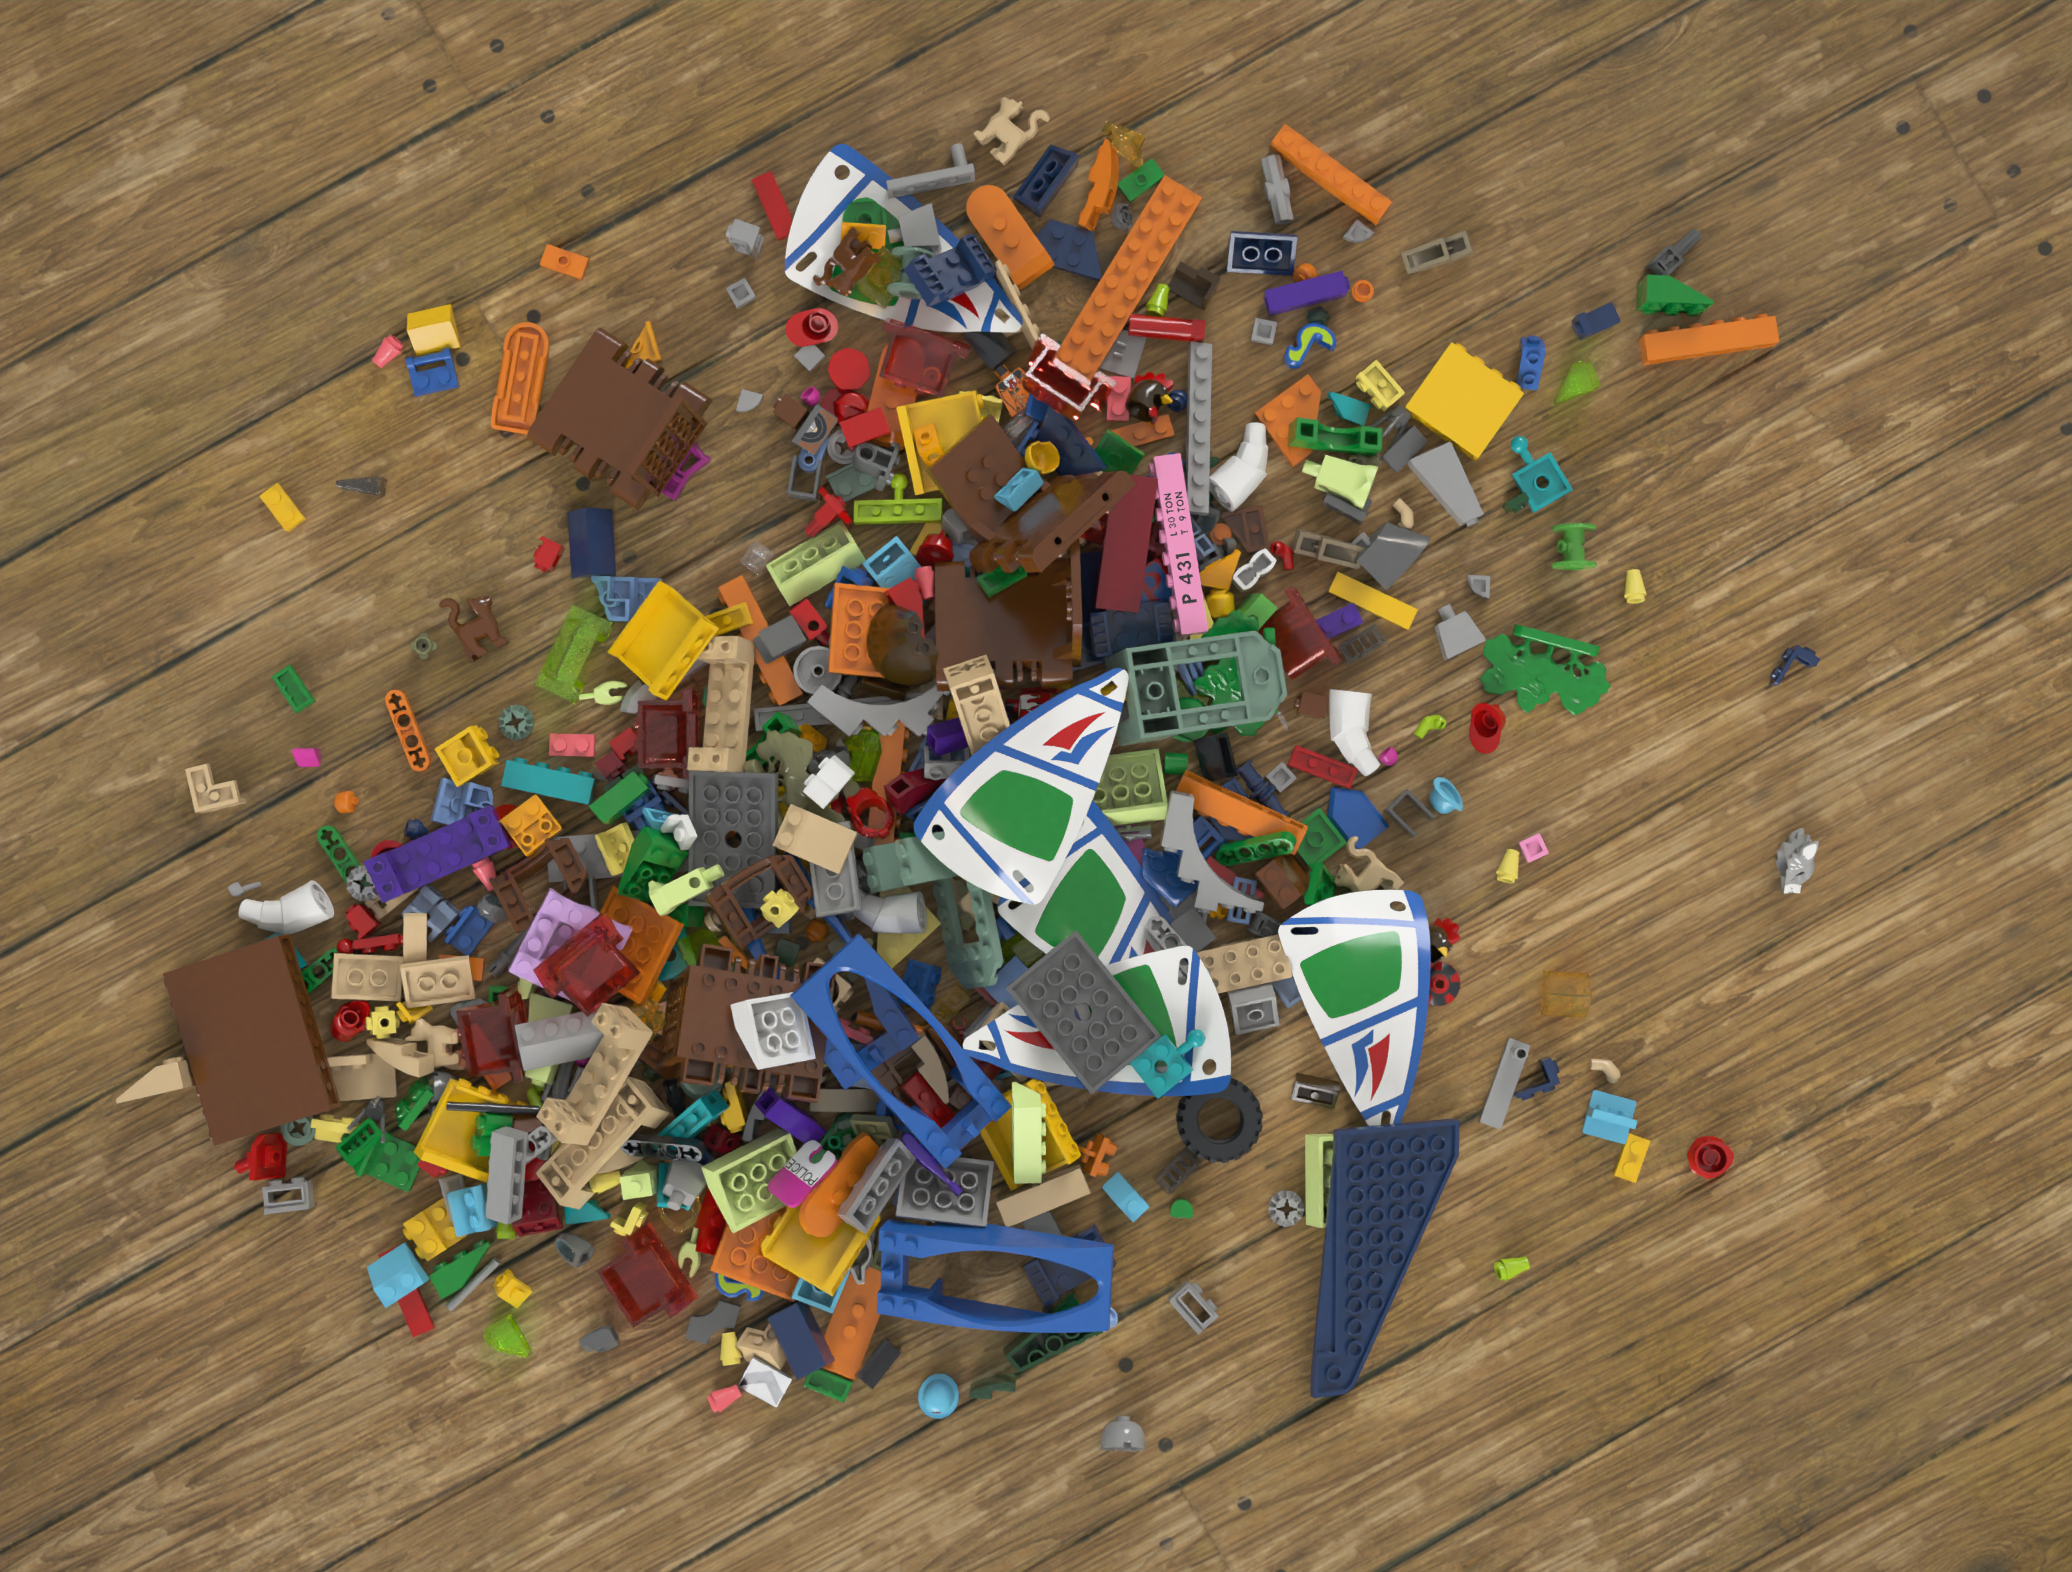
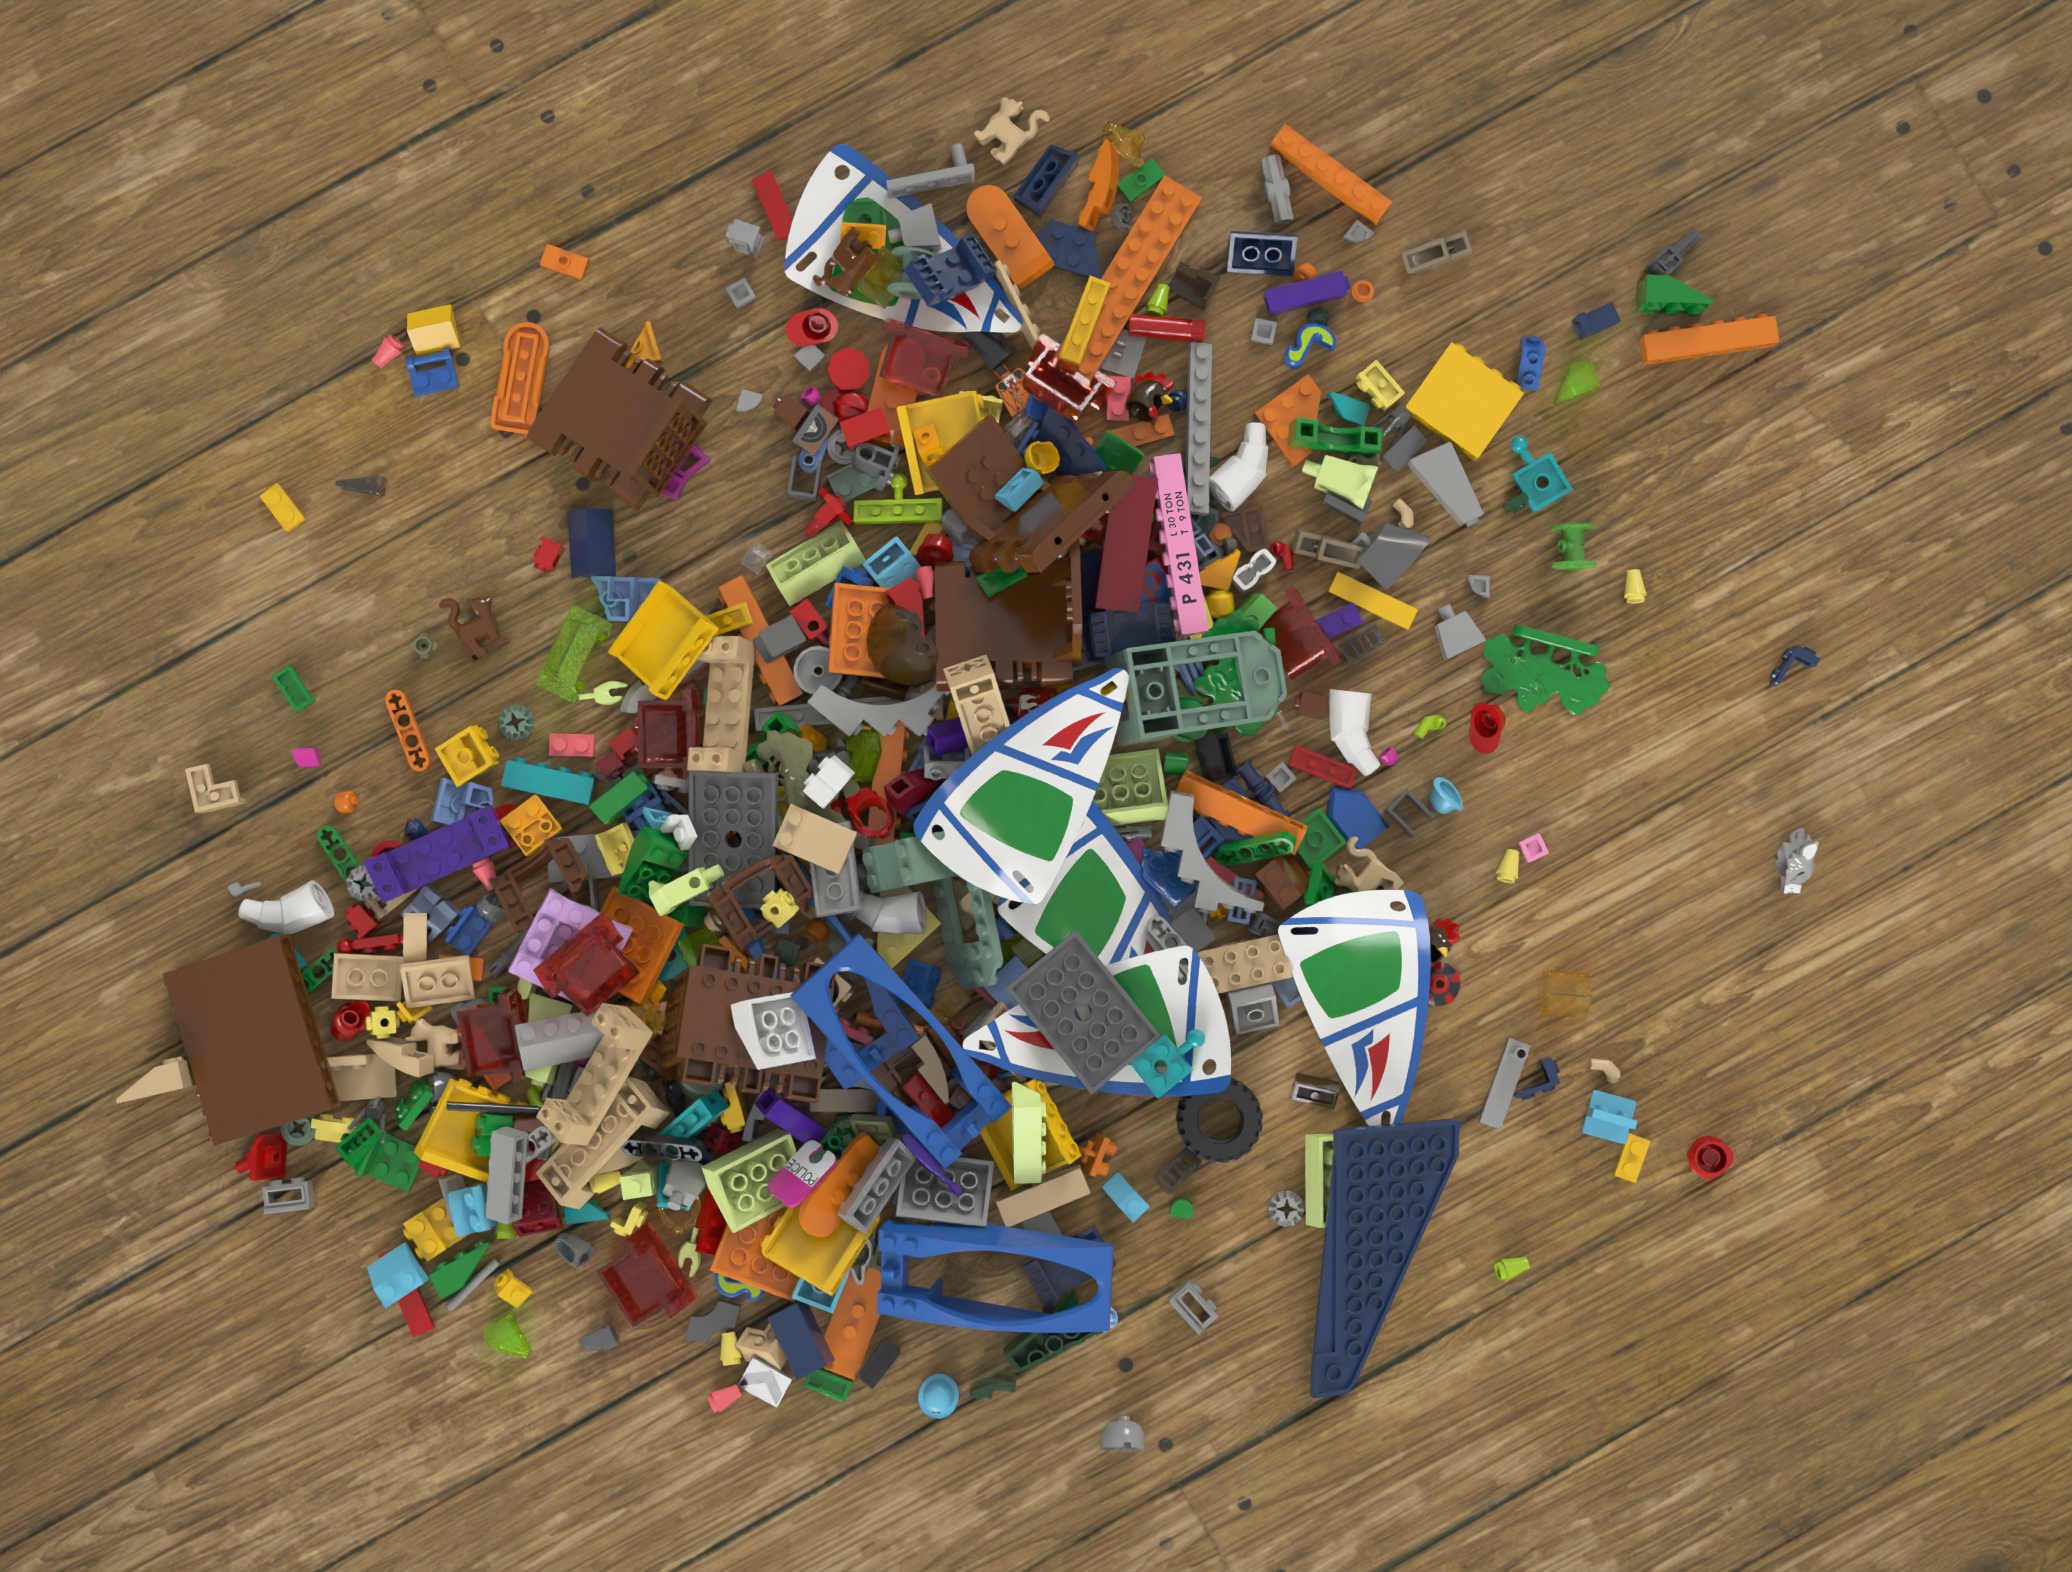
none -> yellow tile [1059,276,1111,367]

